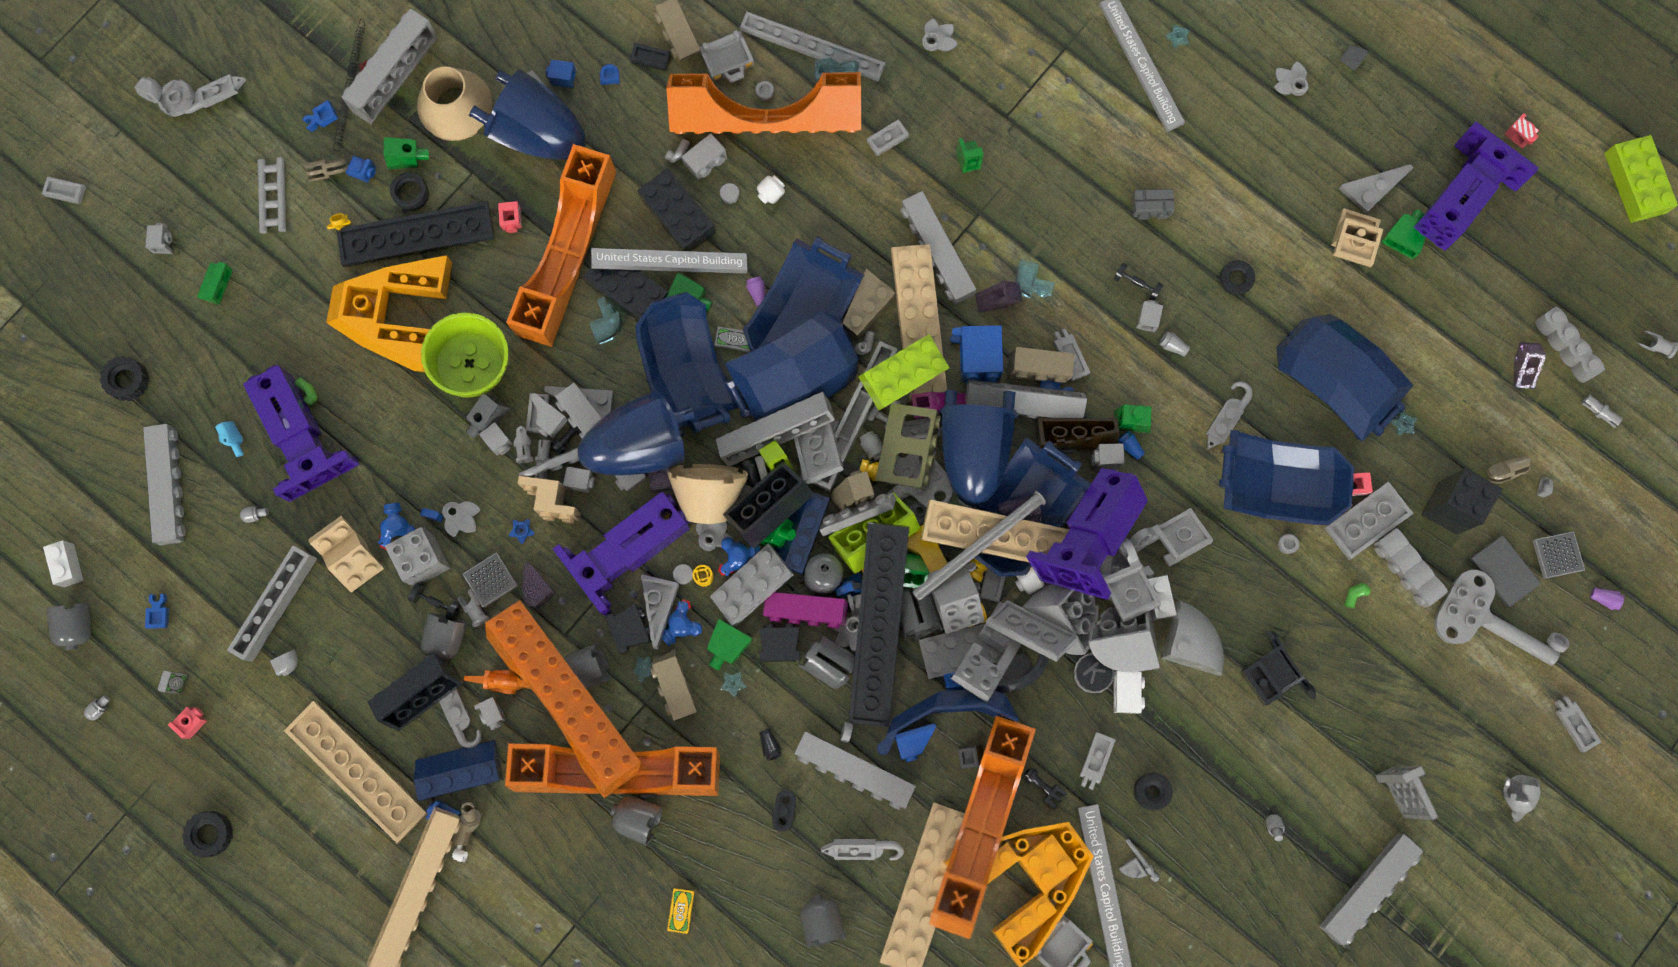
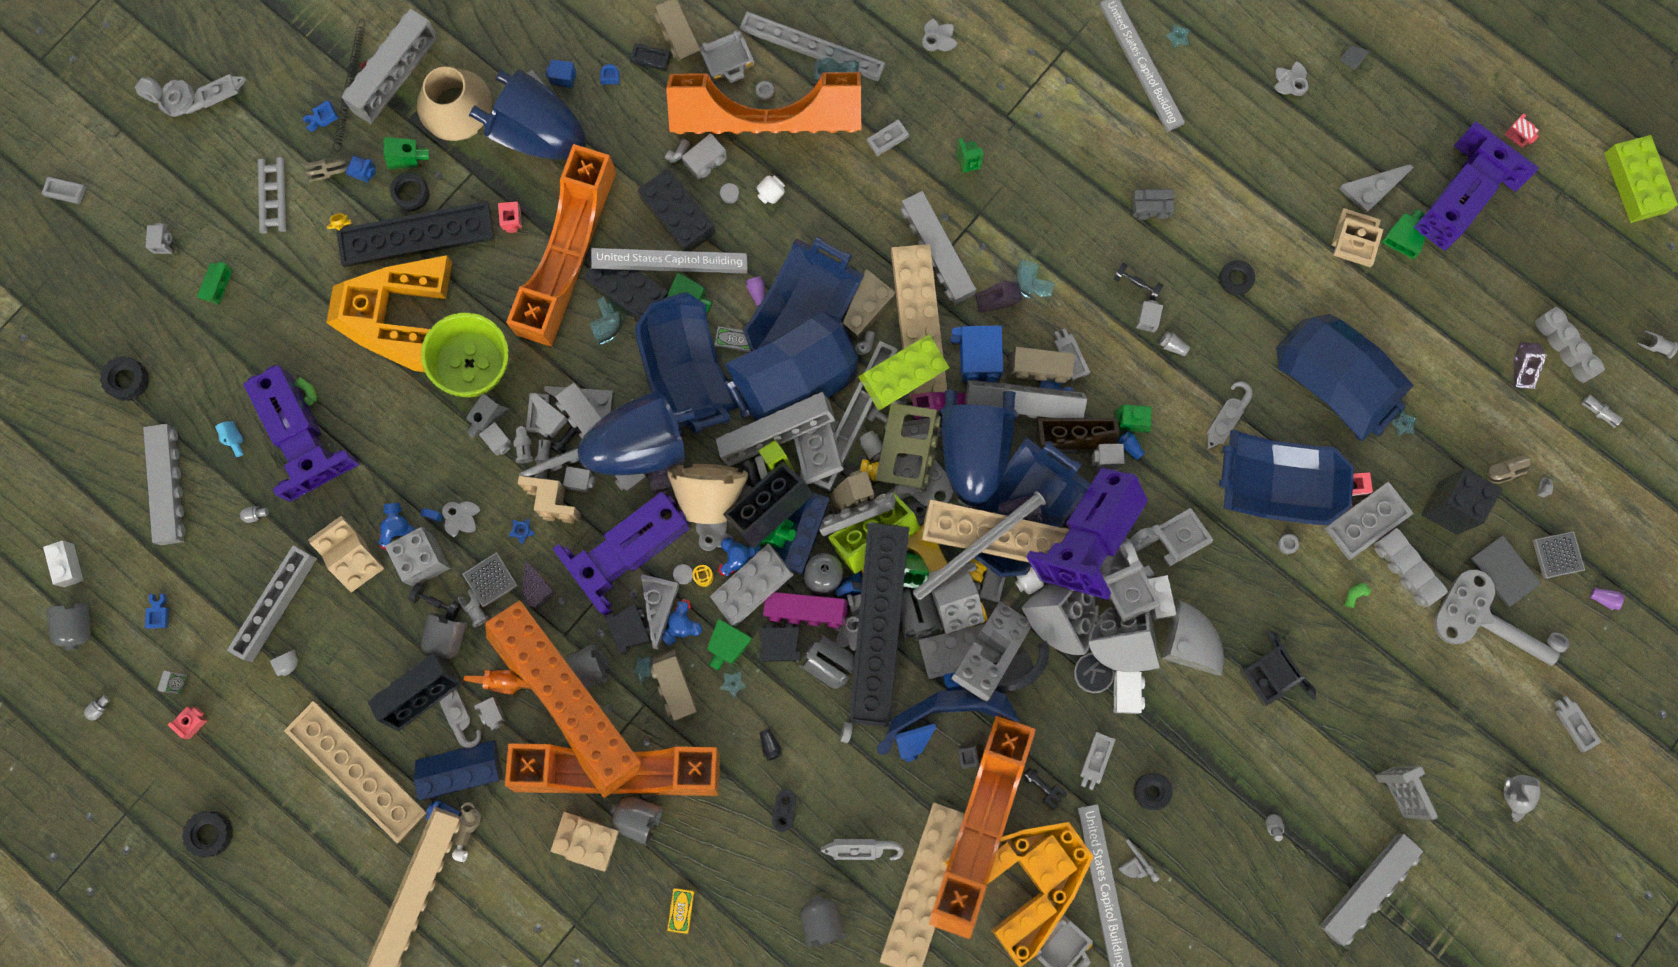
light grey brick [795,732,916,810] -> none
light grey tile [986,600,1077,662] -> none
none -> tan bracket [550,811,619,872]

